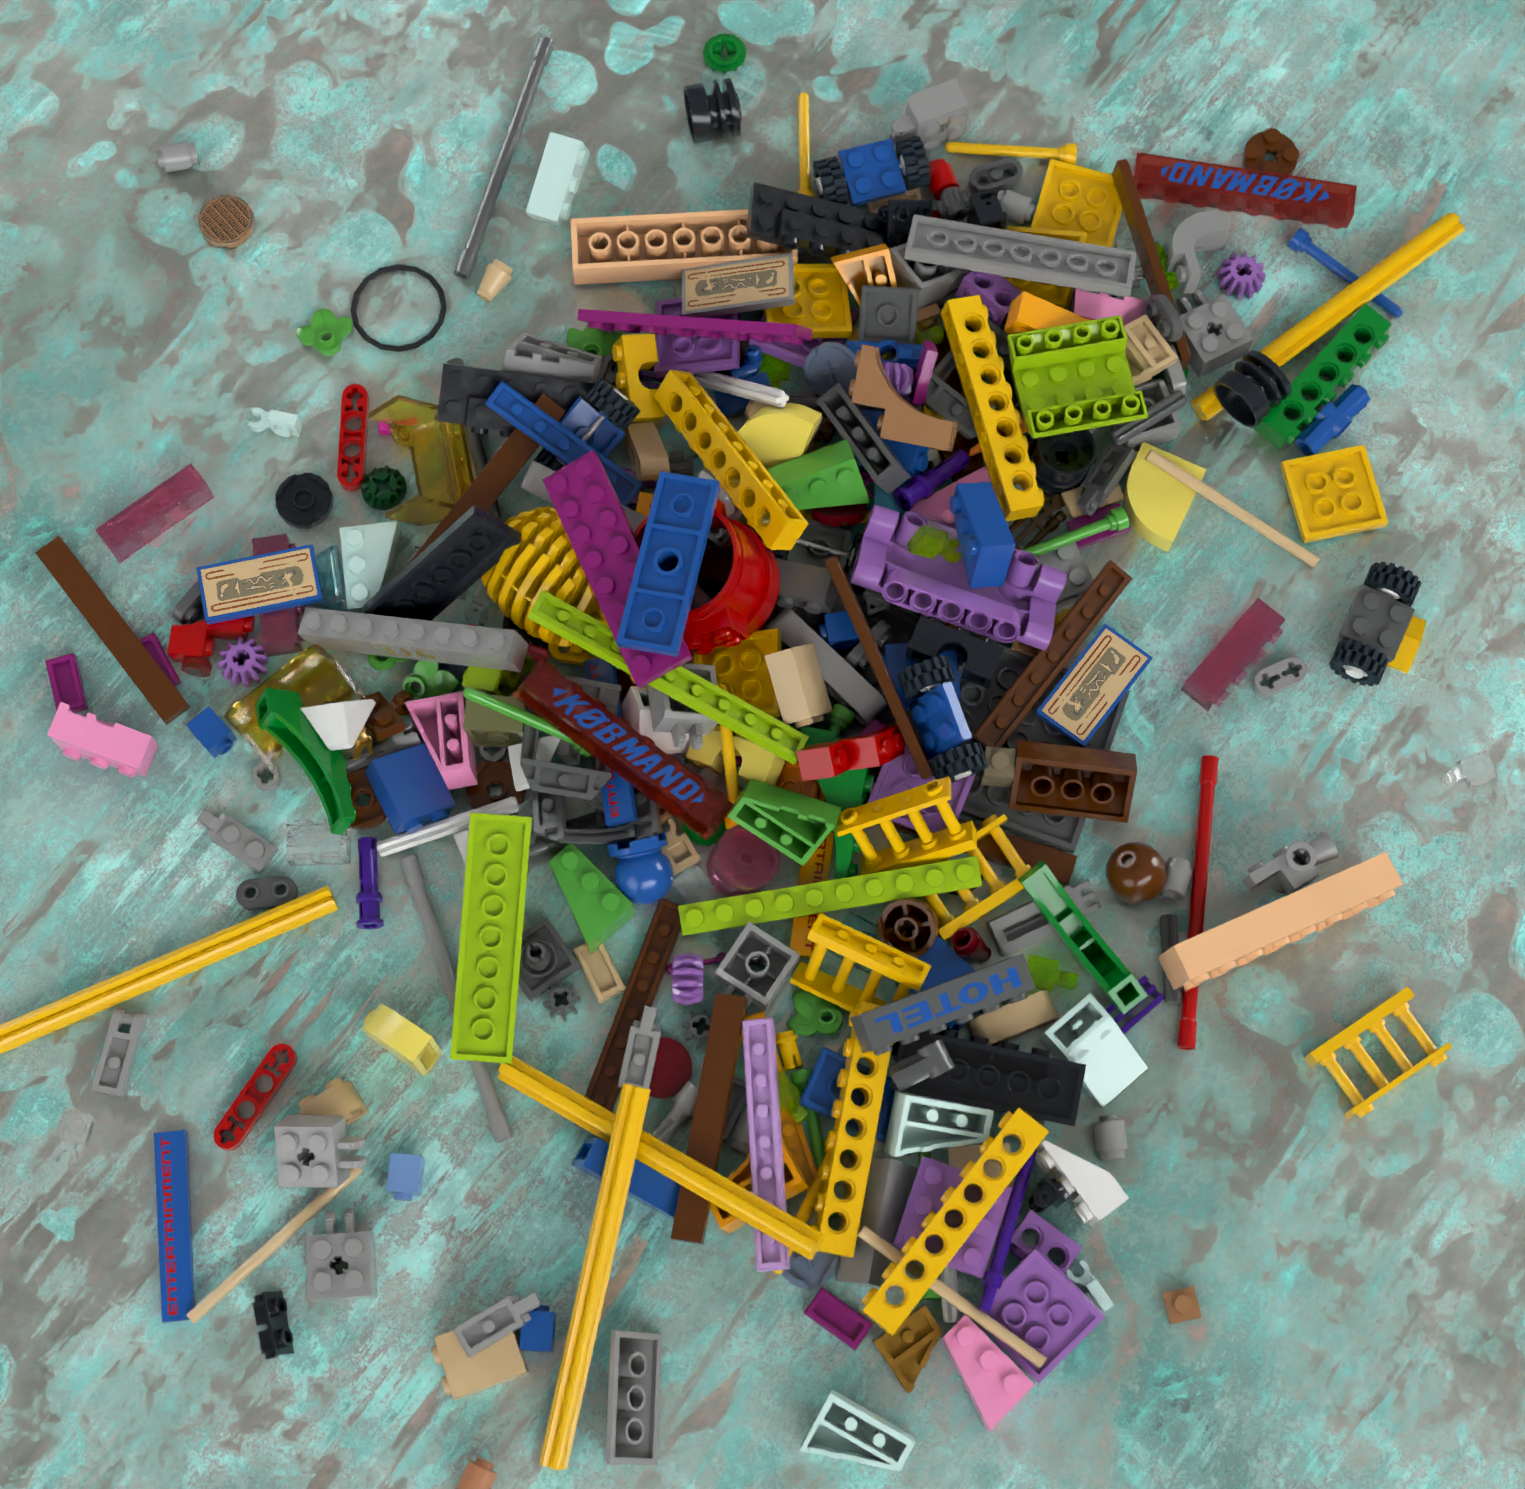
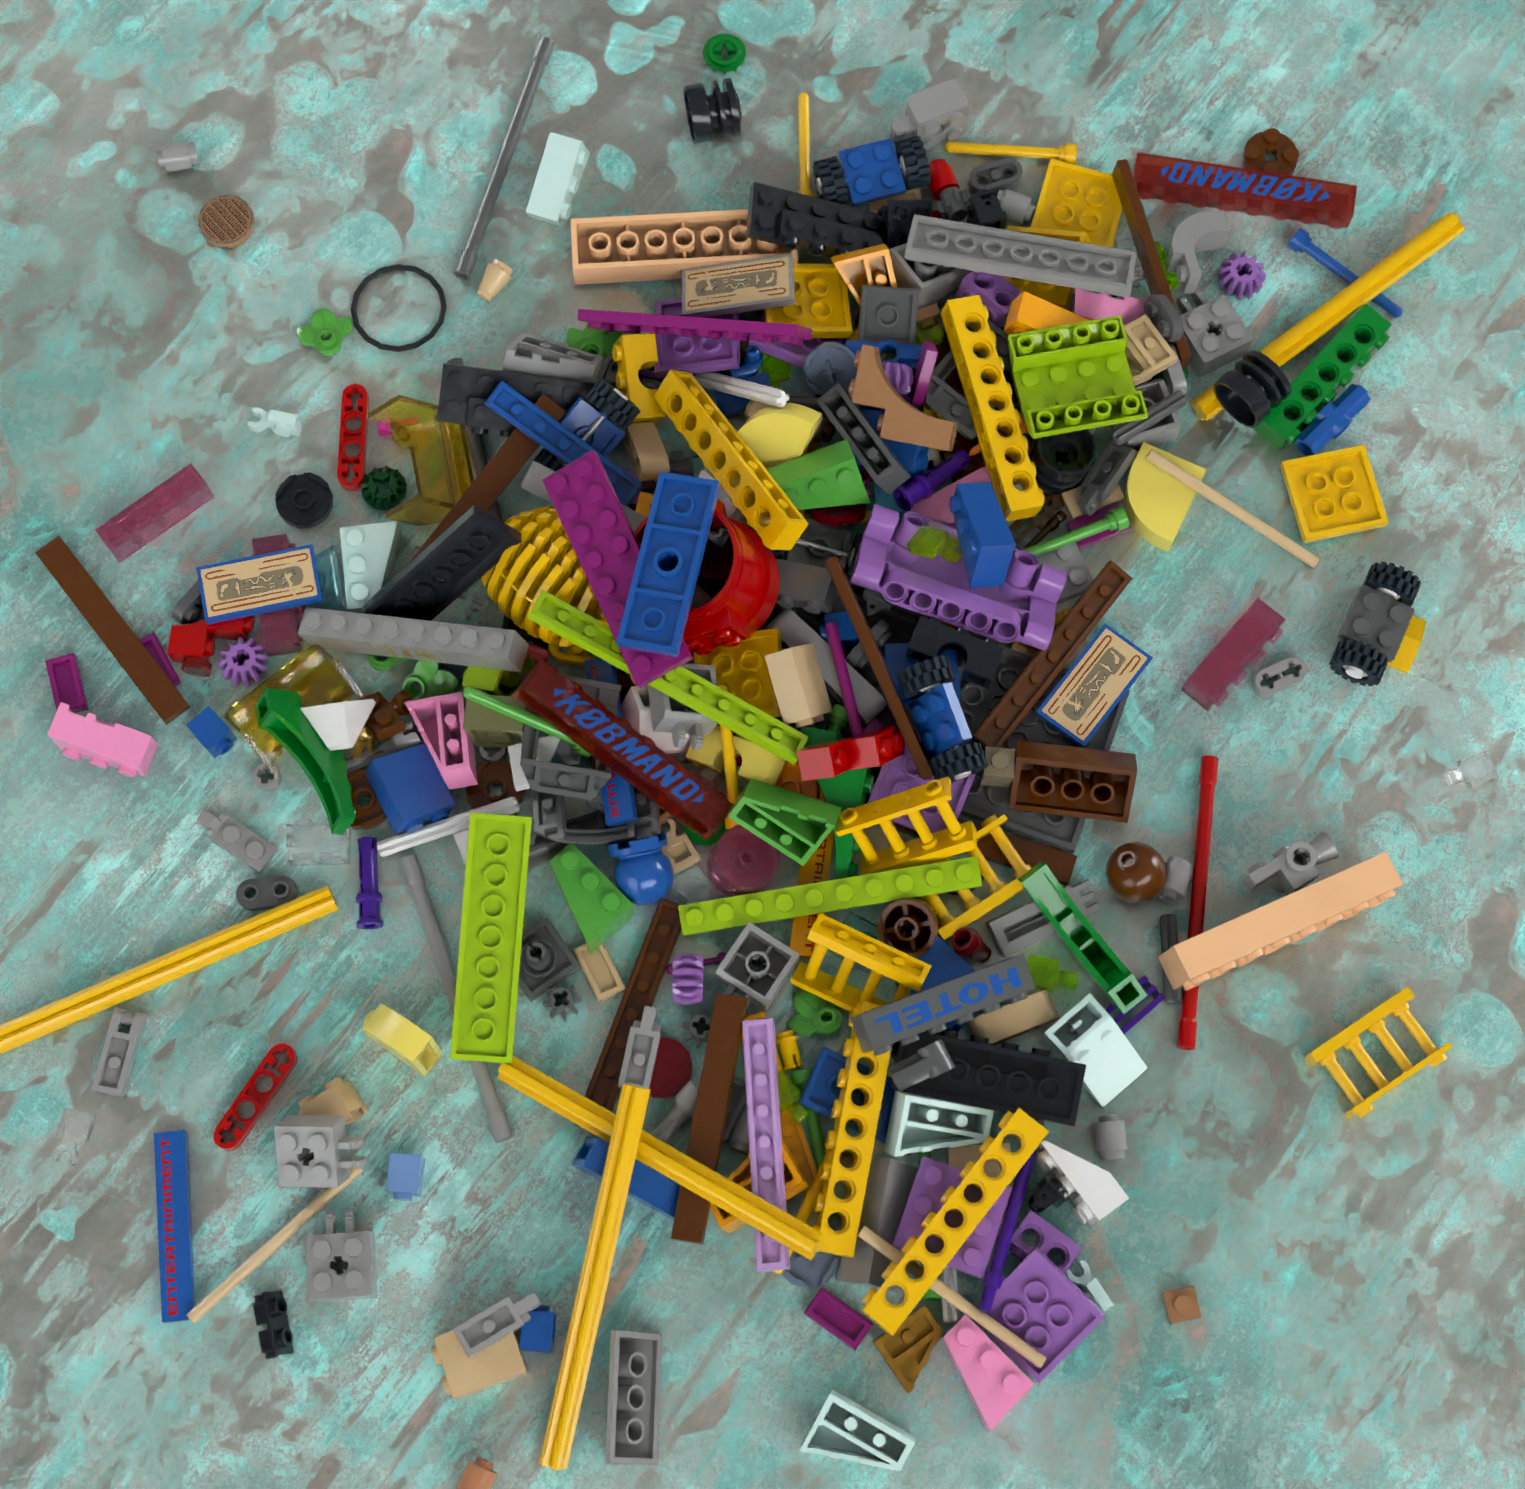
none -> magenta bar [825,622,864,737]

